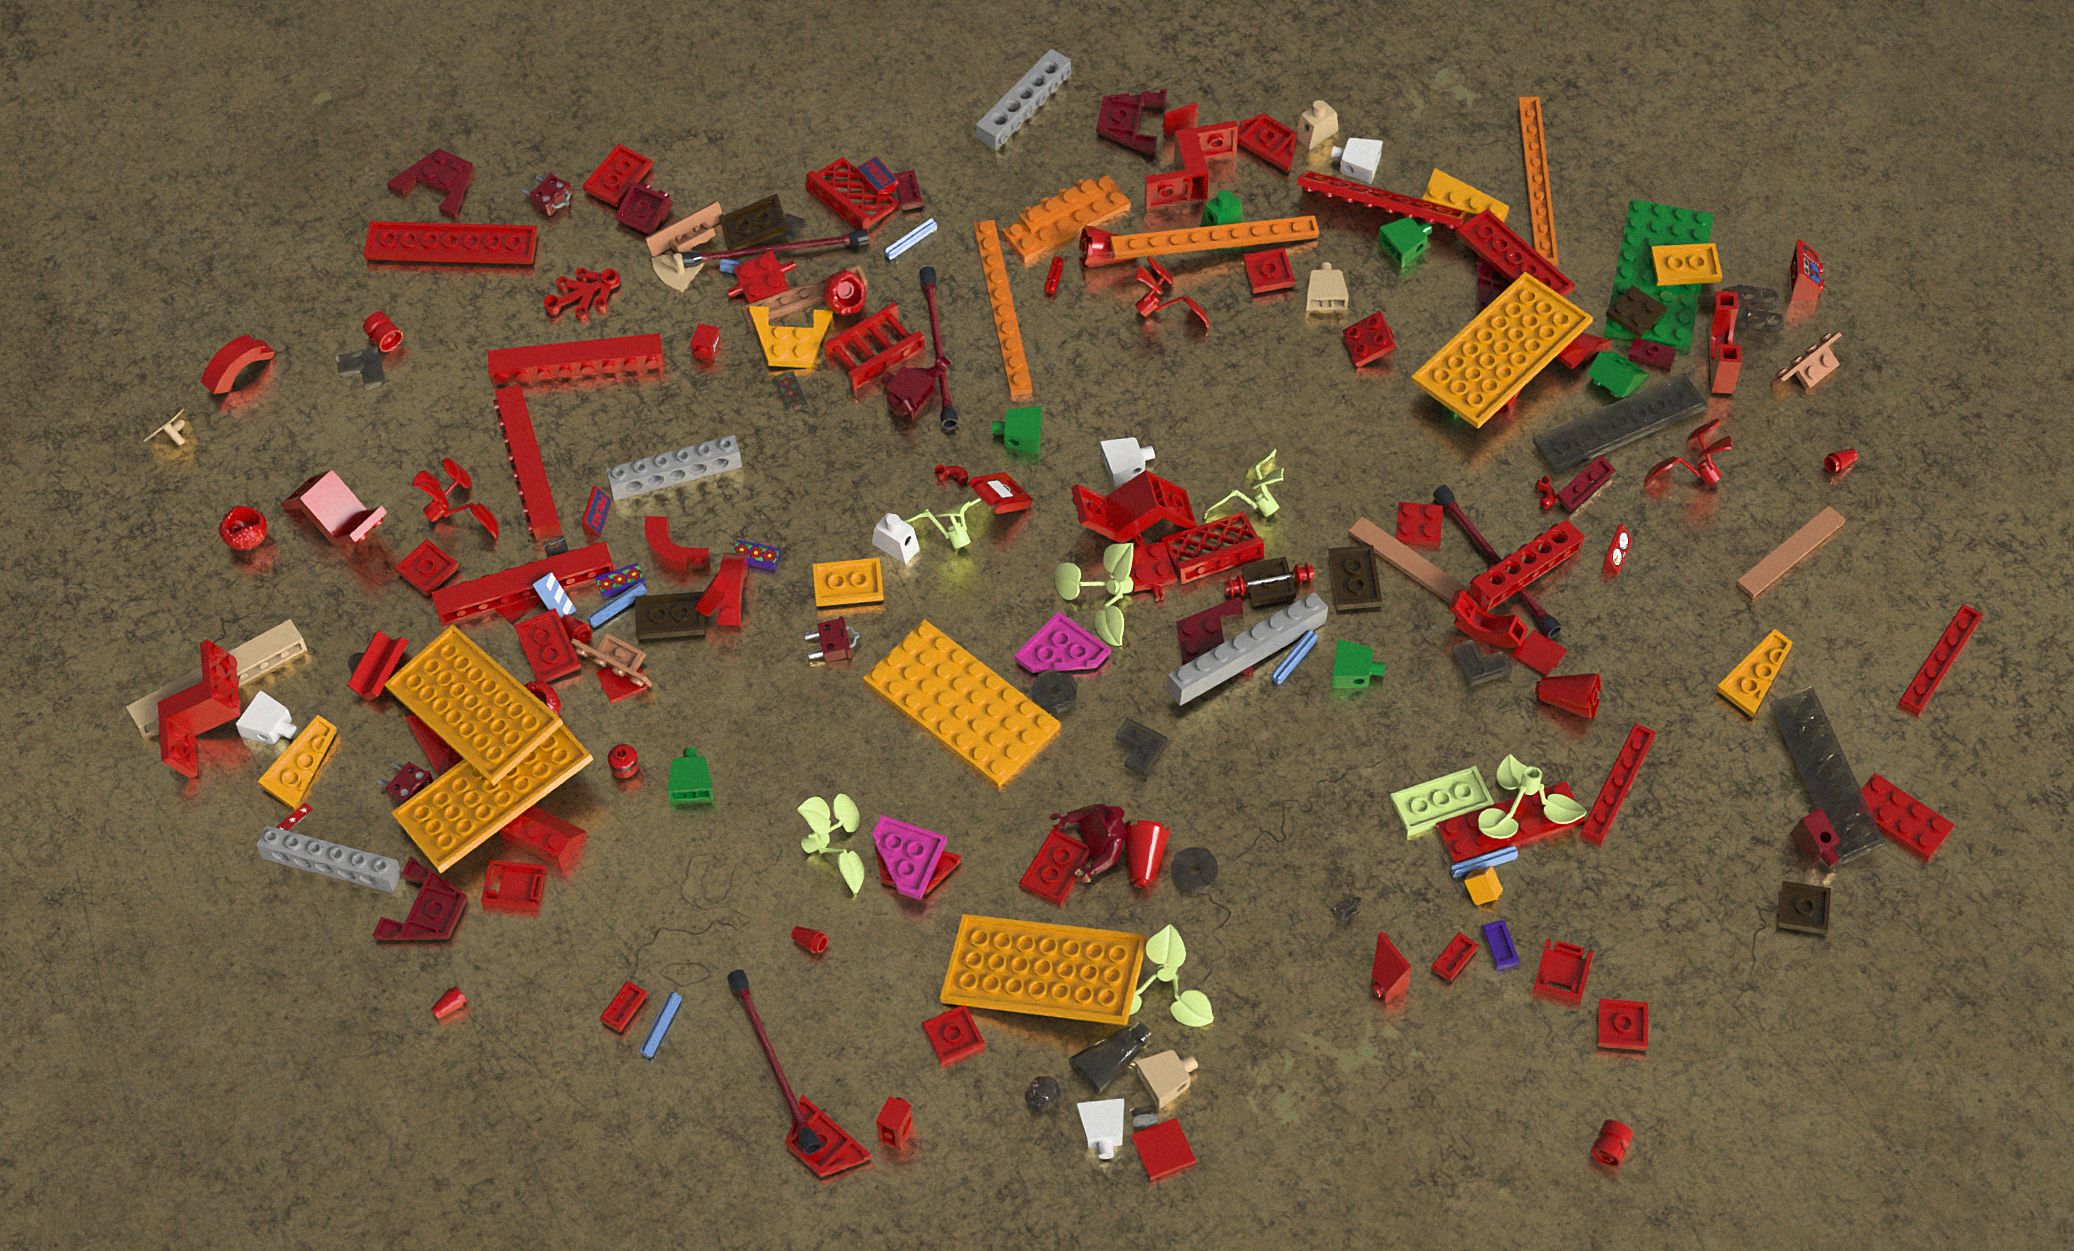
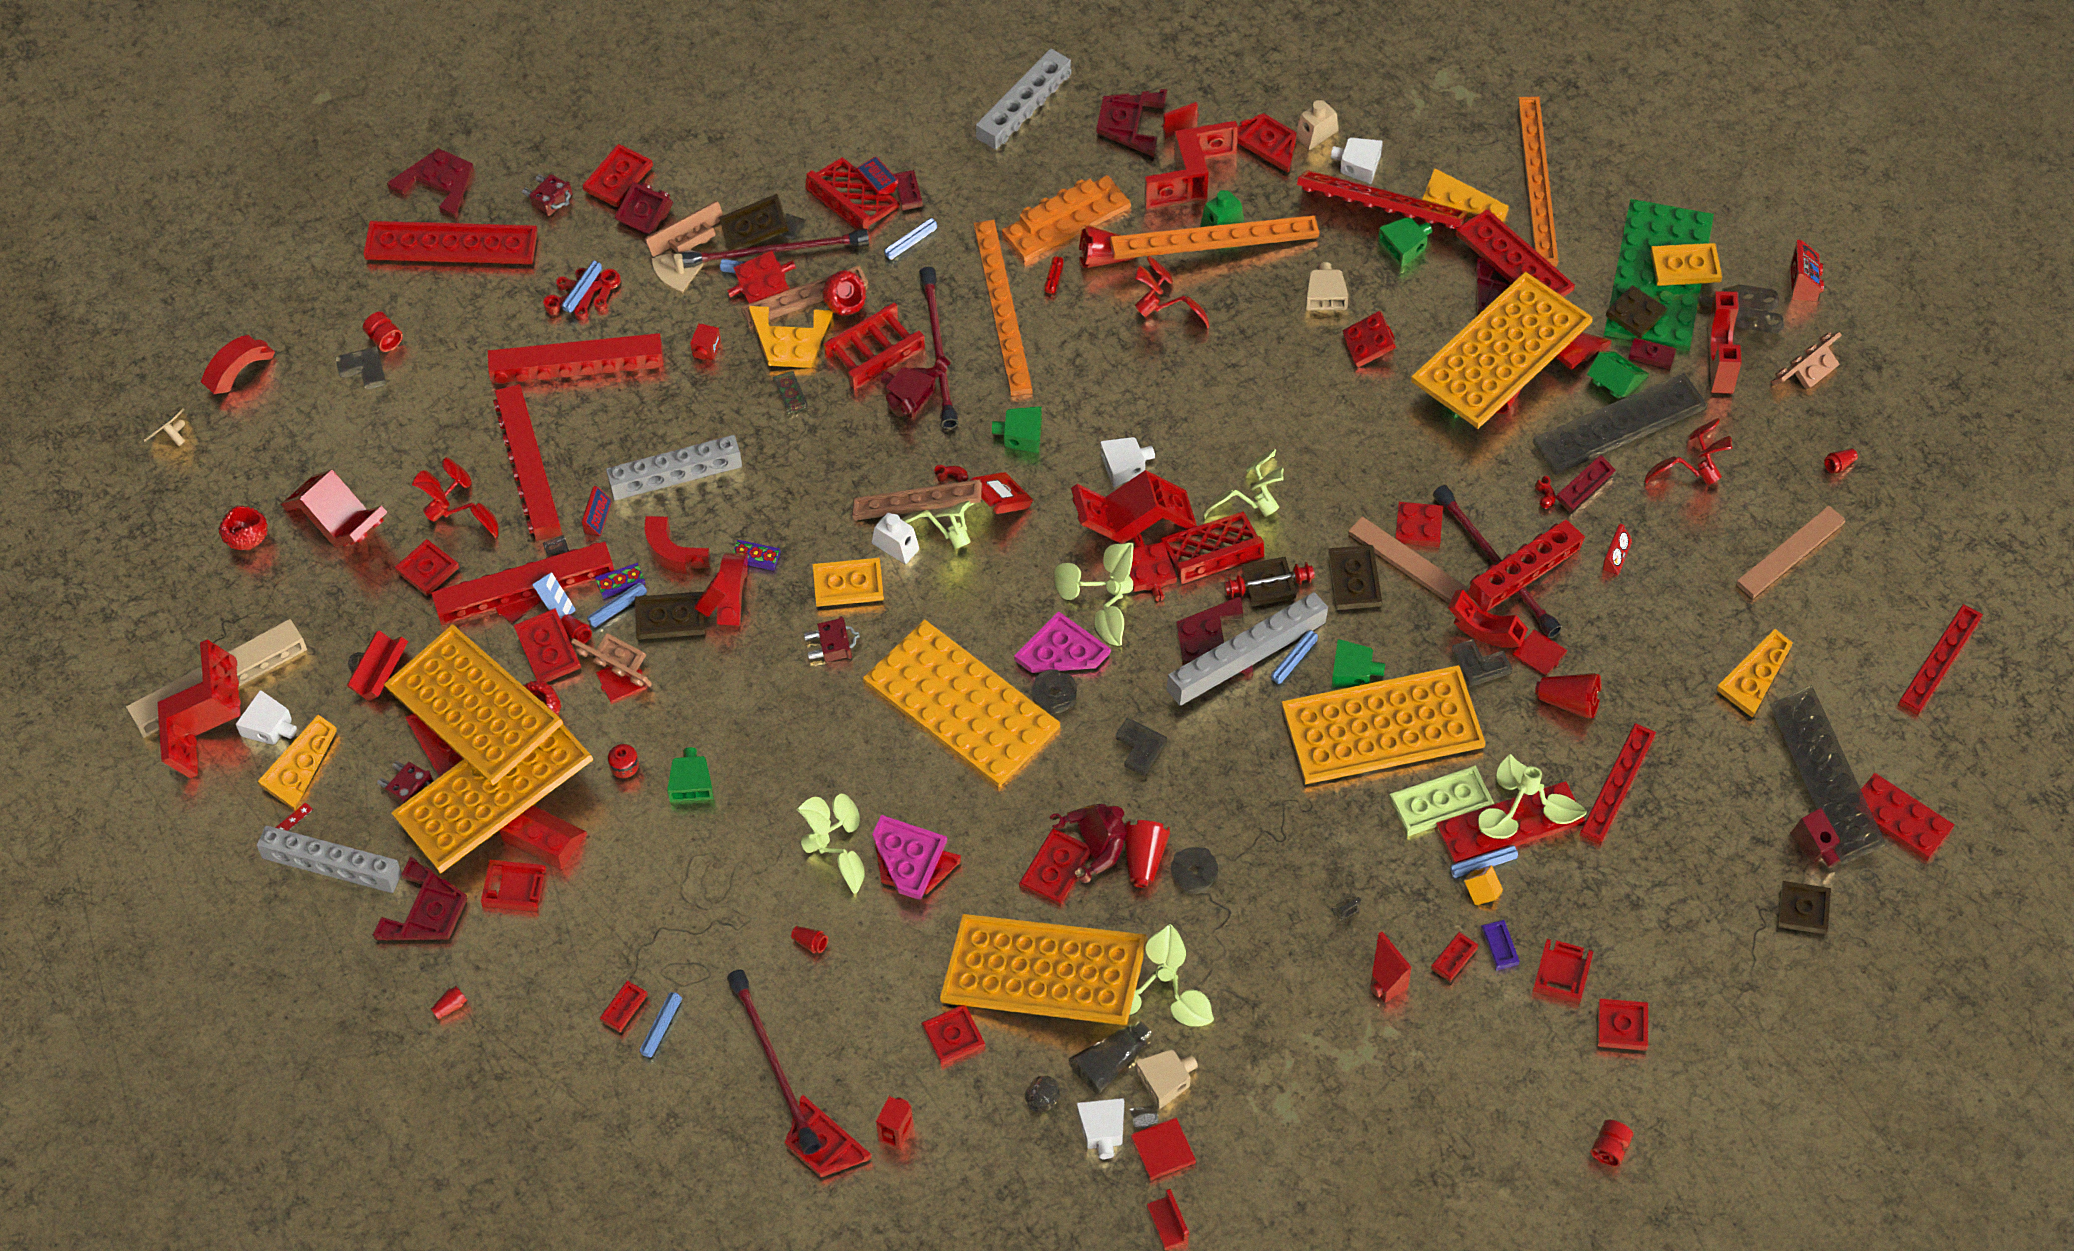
red plate [1243,248,1295,293] -> none
none -> medium blue axle [562,261,602,313]
none -> nougat tile [852,480,982,521]
none -> red panel [1147,1188,1189,1251]
none -> light orange plate [1281,665,1485,784]

